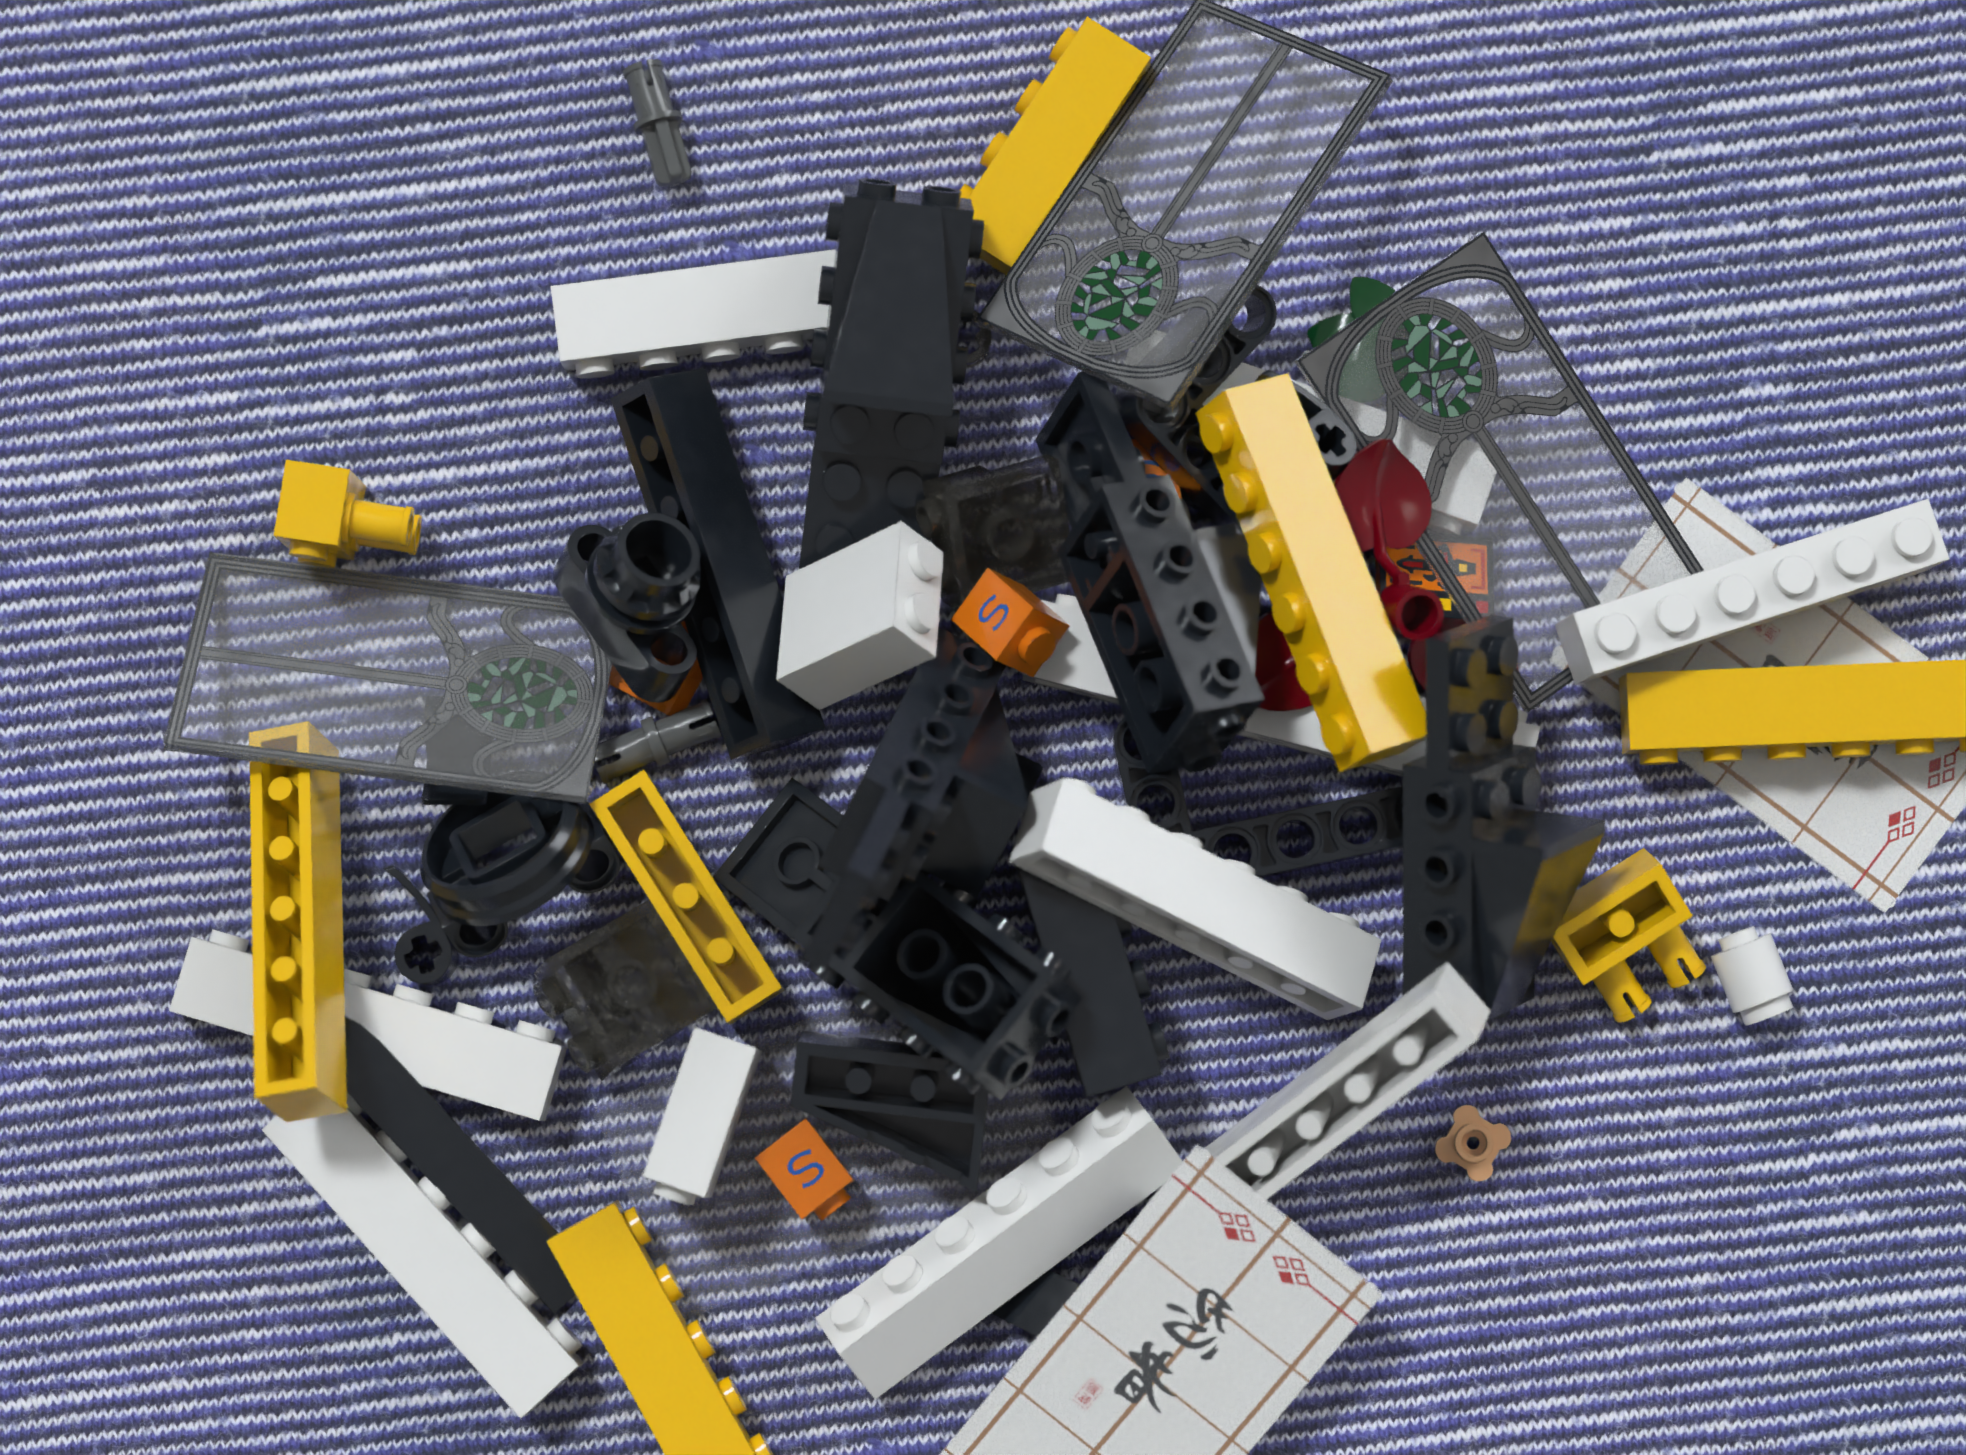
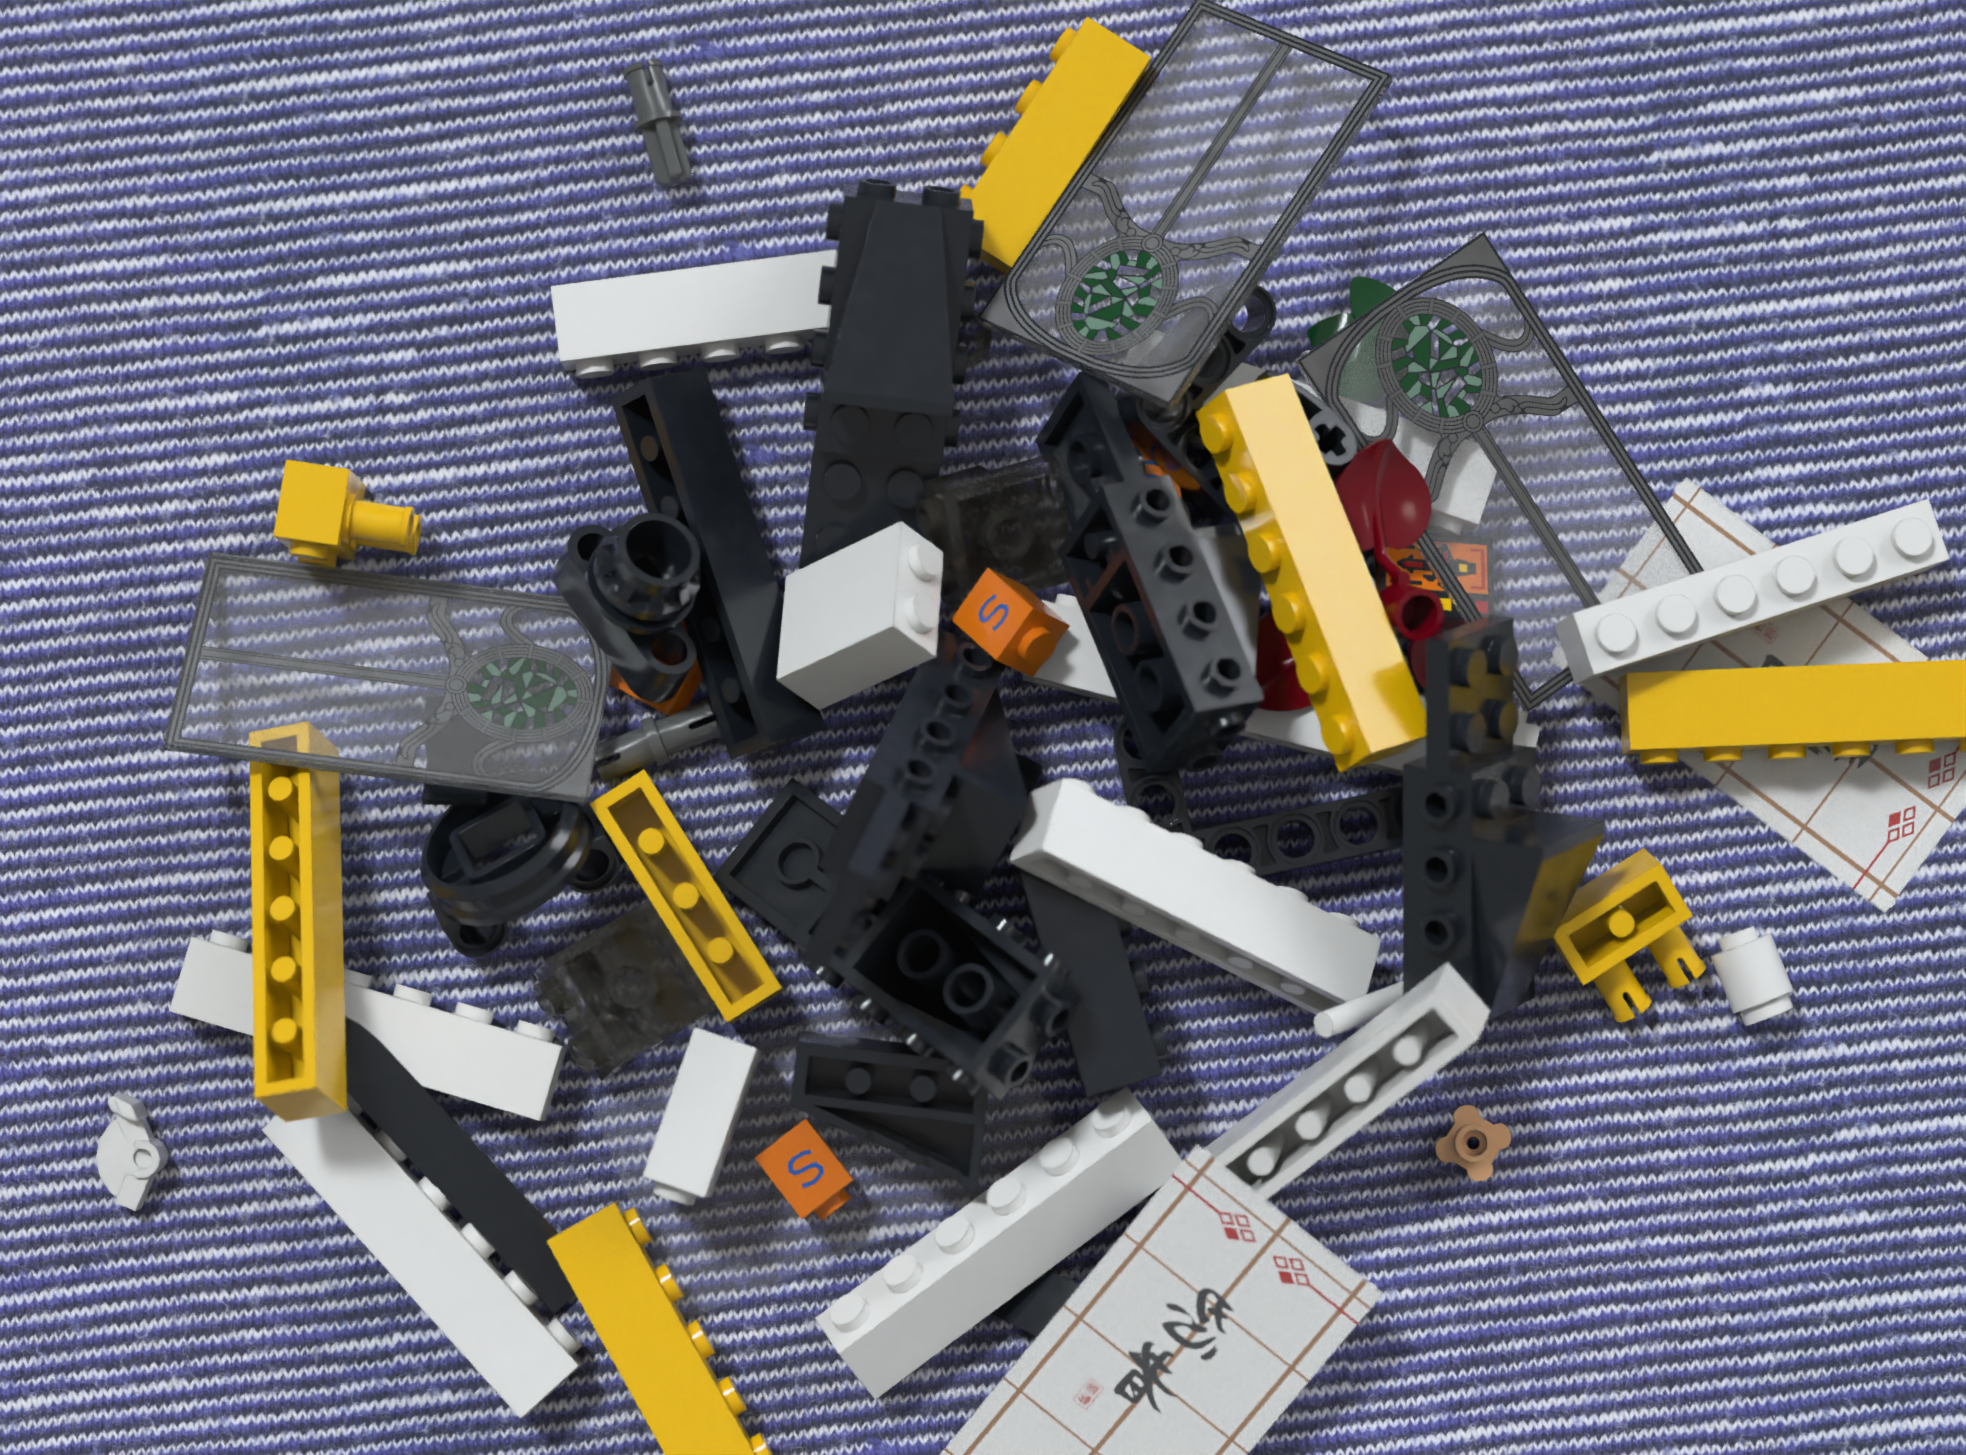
black panel [384,865,459,986] -> none
none -> white piece [96,1094,168,1211]
none -> white bar [1314,981,1403,1038]

